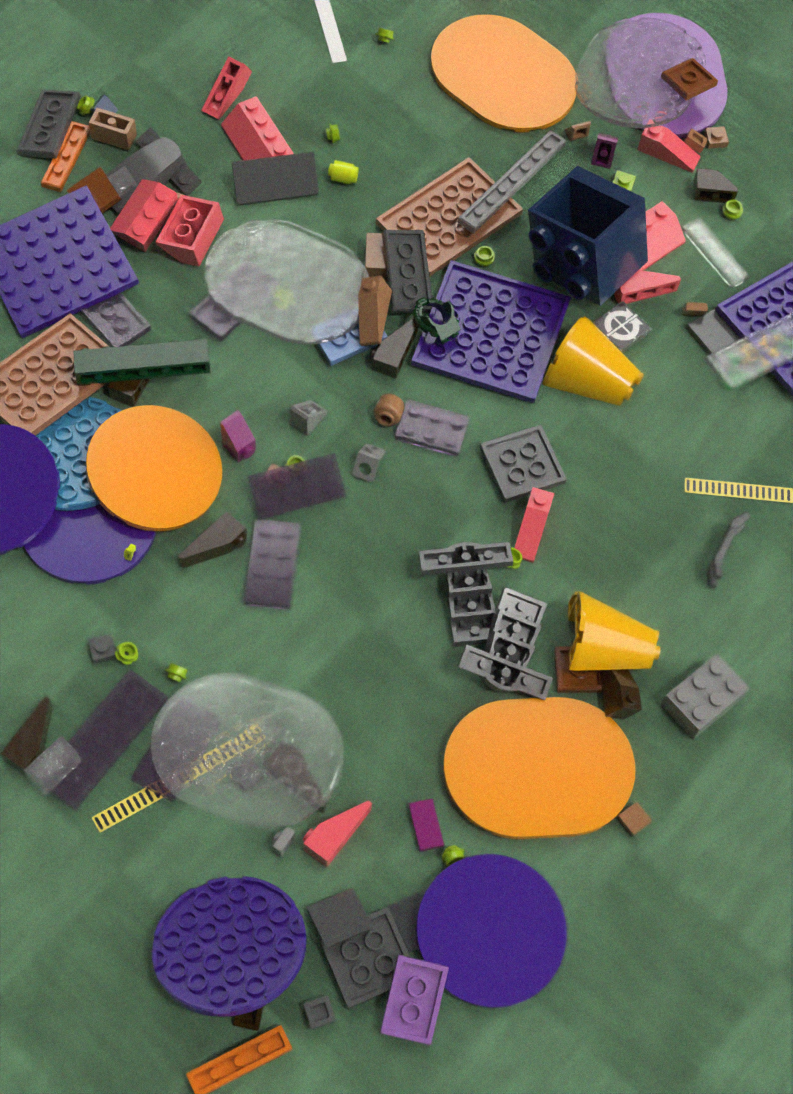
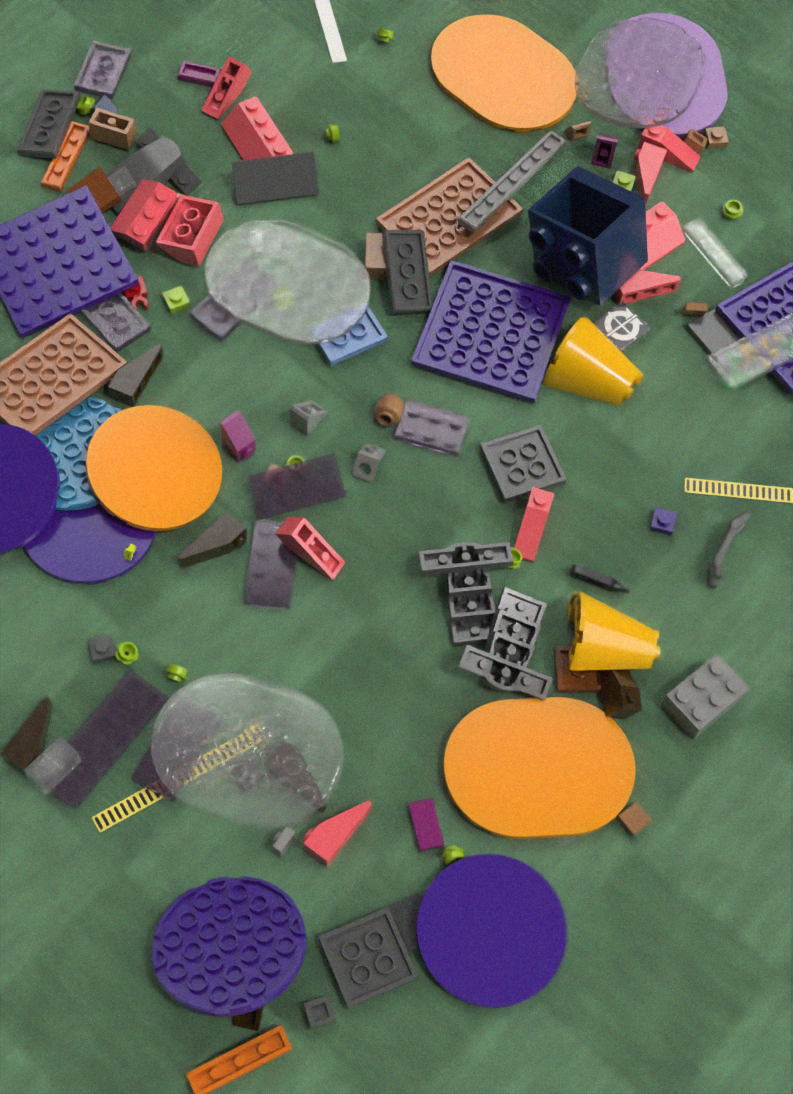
brick [73,339,211,385] -> none
dark grey tile [306,888,372,948] -> none
neon yellow brick [328,160,359,184] -> none
medium nougat slope [358,276,392,346] -> none
slope [370,318,419,379] -> none
medium lavender plate [380,954,449,1045] -> none
dark green piece [413,297,461,345] -> none
lime plate [474,246,495,266] -> none
dark orange tile [661,58,718,101] -> none
slope [693,168,738,203] -> none
none -> clear purple plate [74,41,132,99]
none -> red plate [124,276,149,313]
none -> lime plate [162,286,191,314]
none -> magenta tile [177,61,221,88]
none -> coral slope [276,517,345,580]
none -> black piece [569,564,630,594]
none -> coral slope [634,142,667,206]
none -> plate [650,507,677,536]

